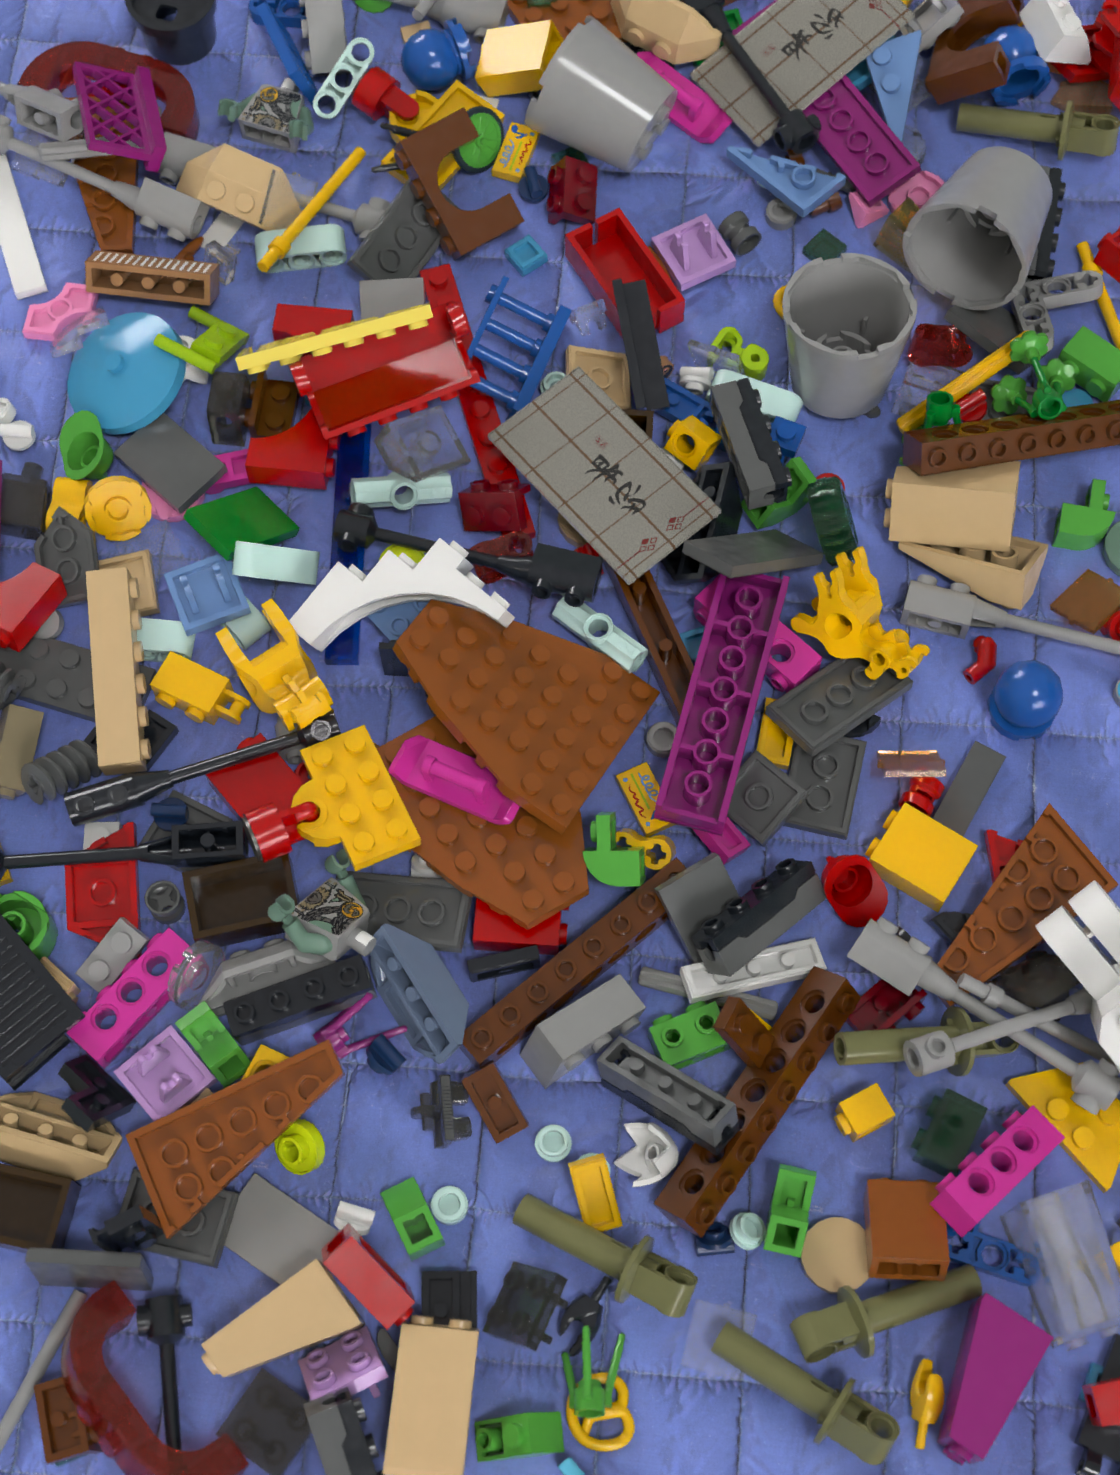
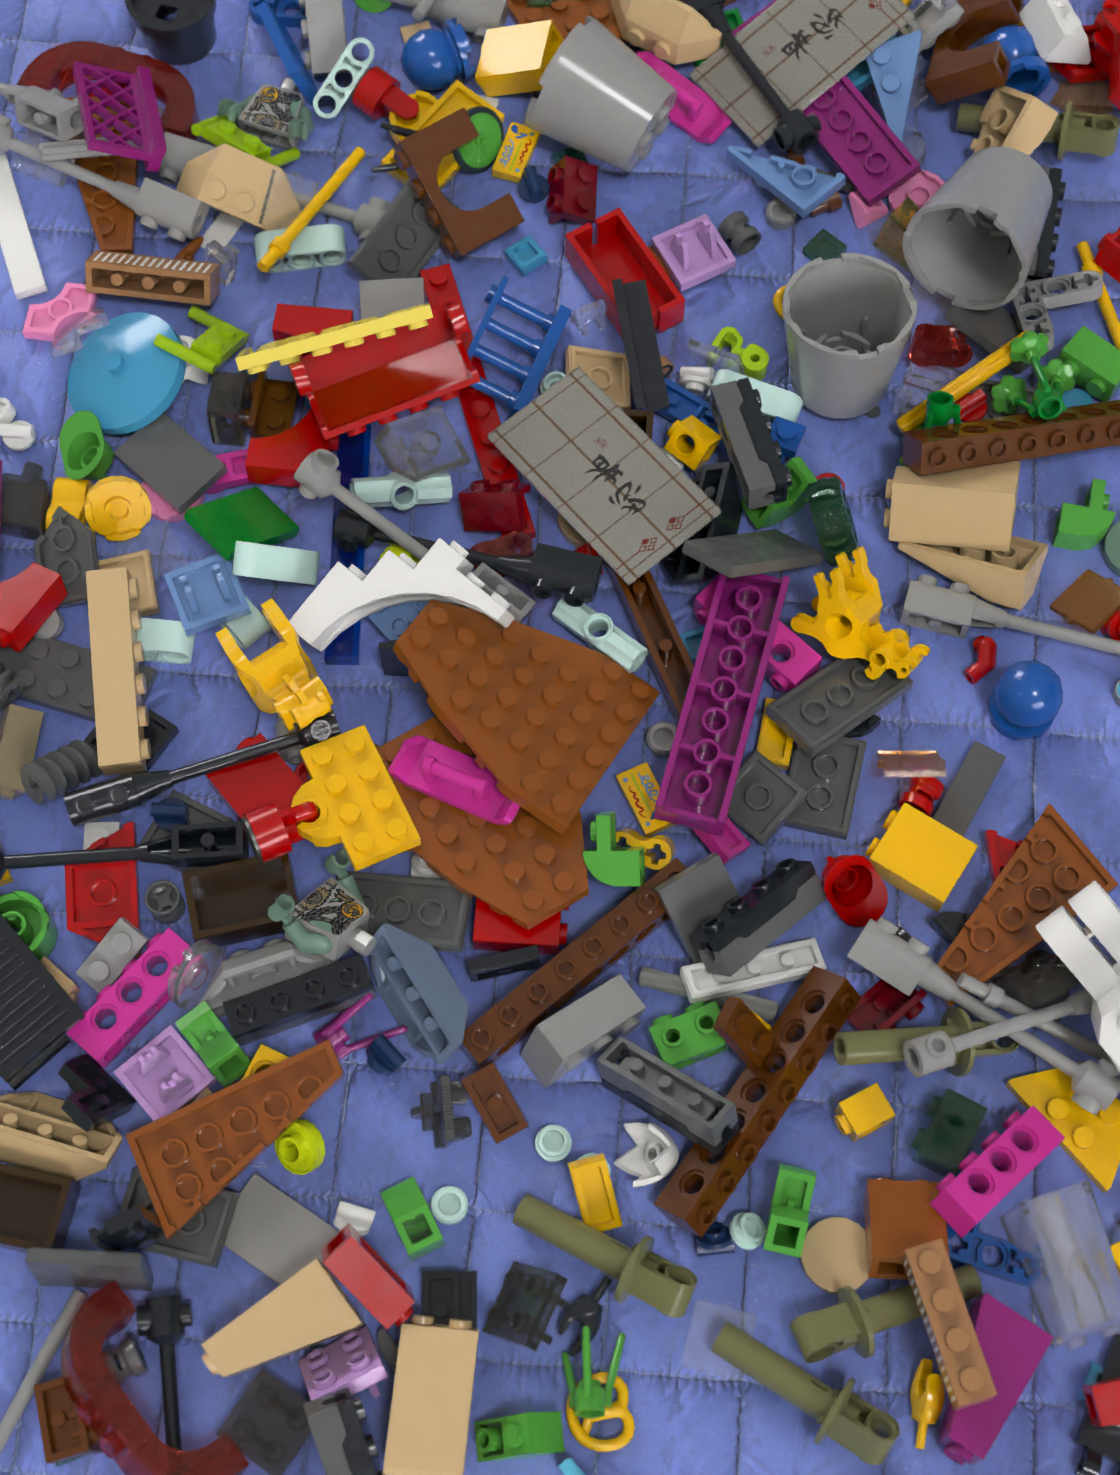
yellow brick [150,651,251,725] -> none
none -> dark grey wheel [97,1337,148,1389]
none -> lime plate [191,115,300,167]
none -> light grey bar [294,449,537,623]
none -> medium nougat brick [901,1238,998,1411]
none -> tan wedge [970,85,1059,156]

